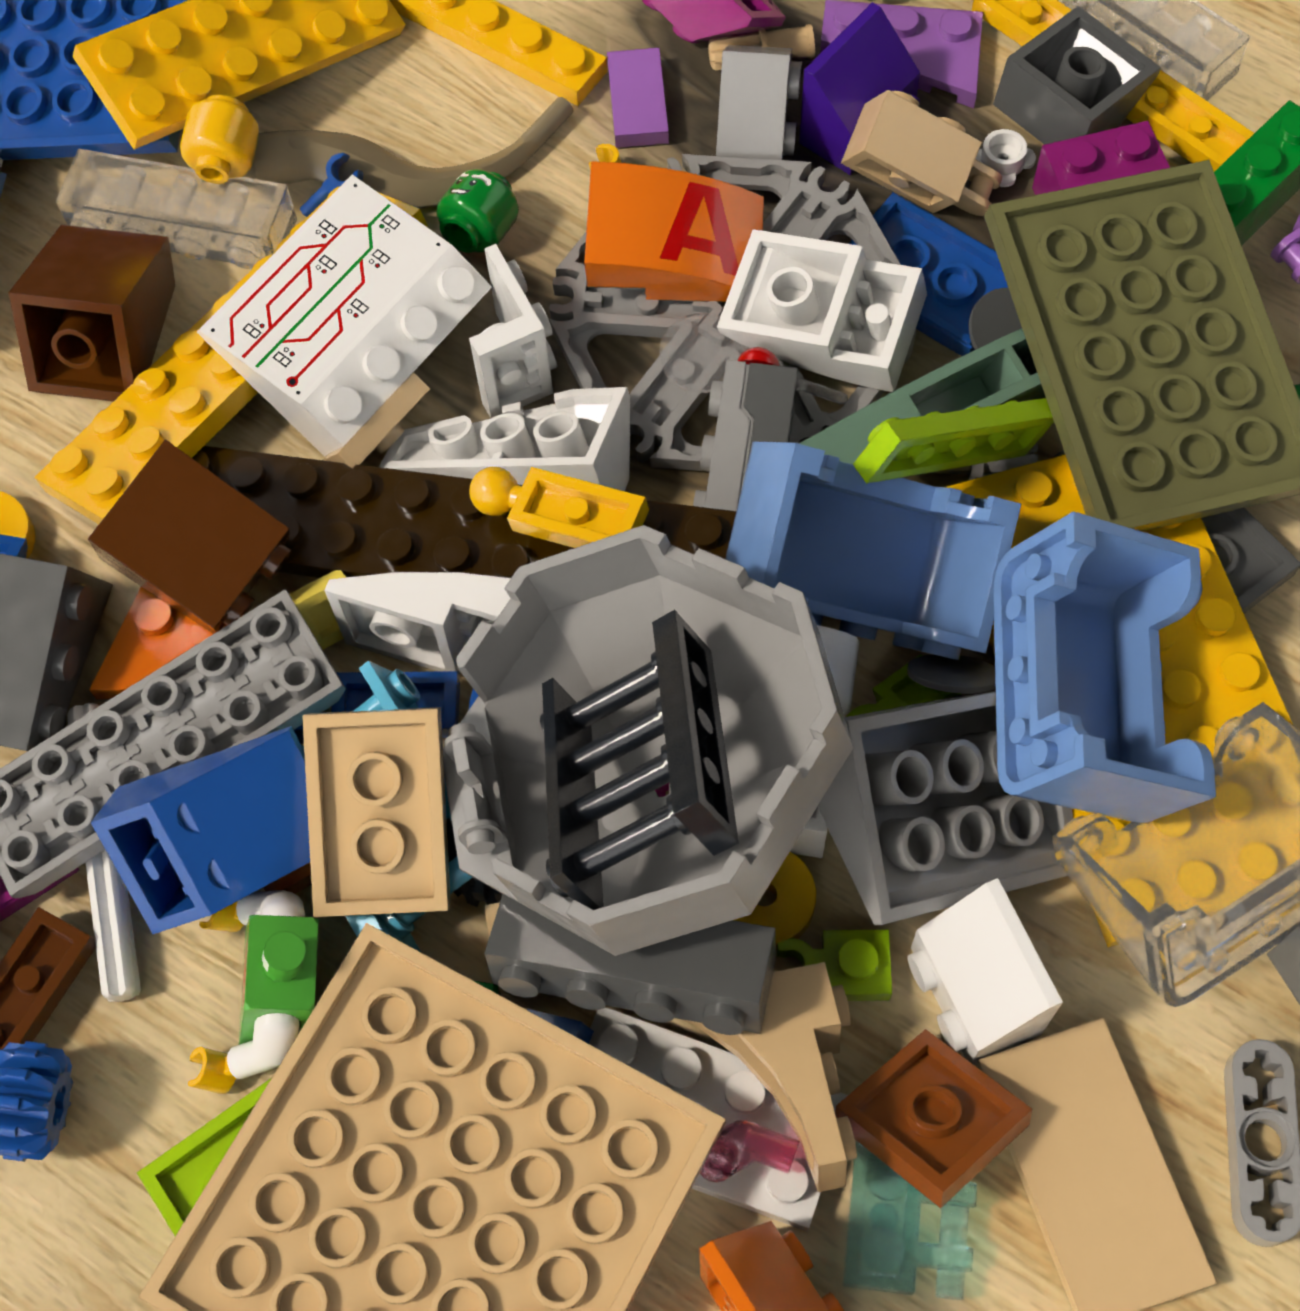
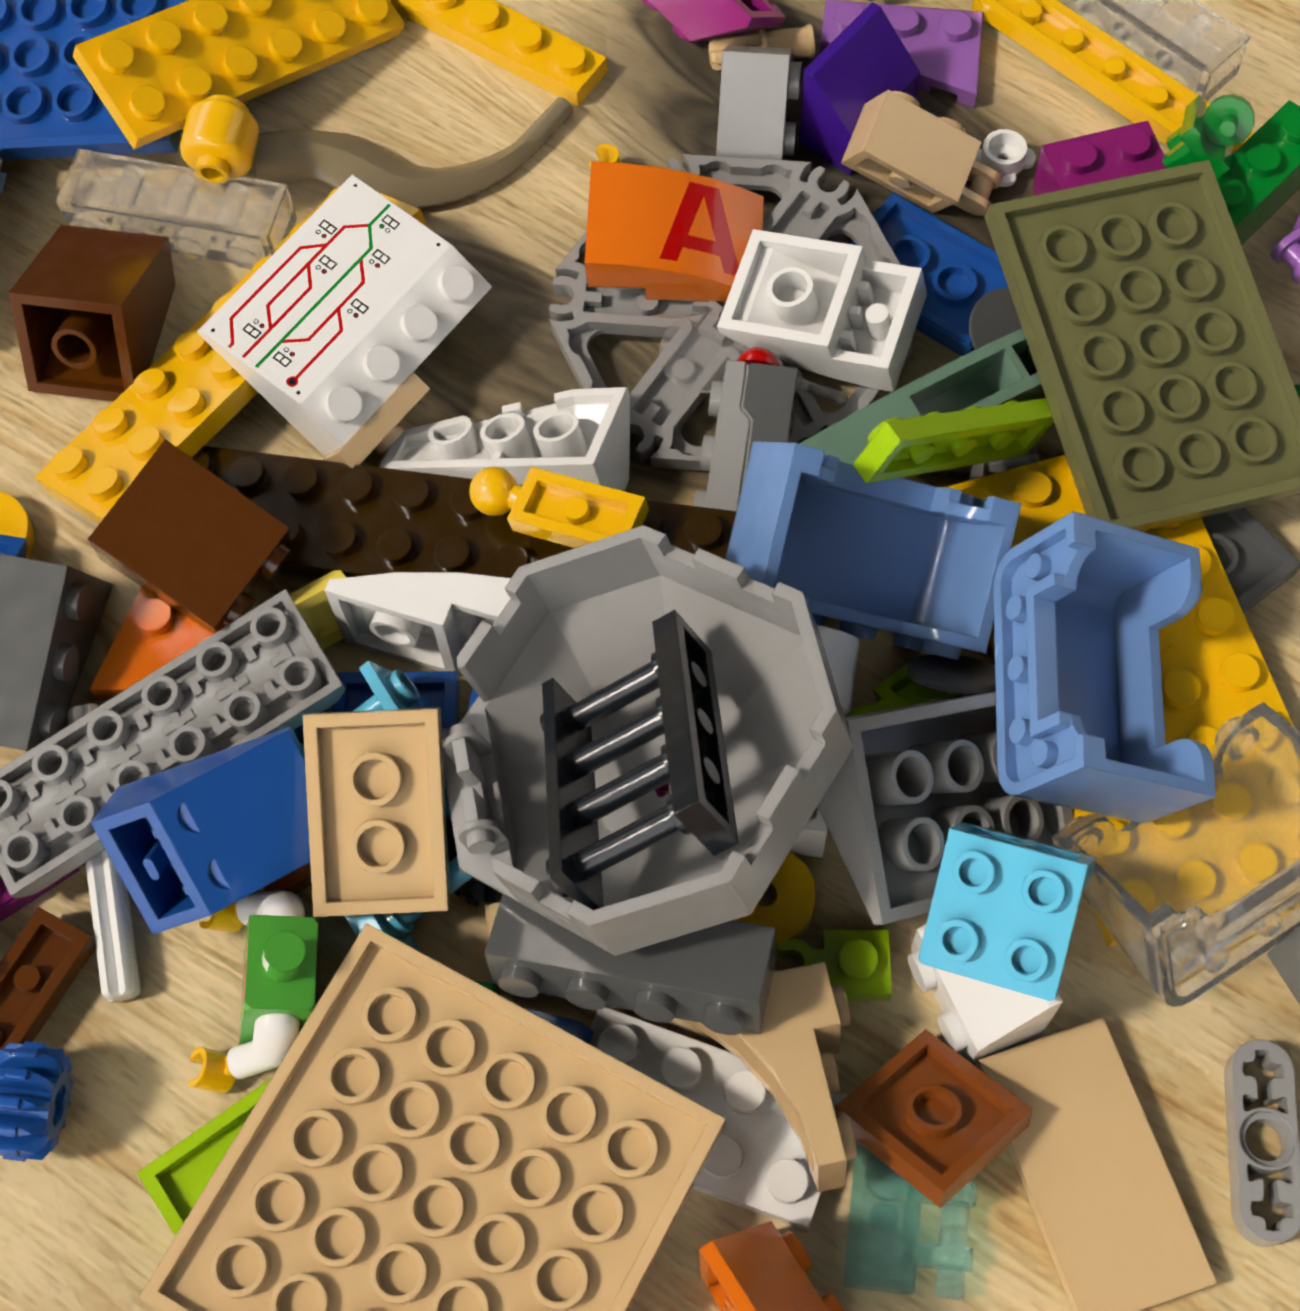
blue hand [300,153,363,217] -> none
green head [436,169,519,253] -> none
white bracket [469,244,557,418] -> none
medium lavender tile [607,48,669,148] -> none
clear pink arm [700,1120,800,1183] -> none
dark grey slope [993,6,1161,145] -> none
none -> medium azure bracket [918,822,1096,1001]
none -> green hips [1162,94,1255,179]

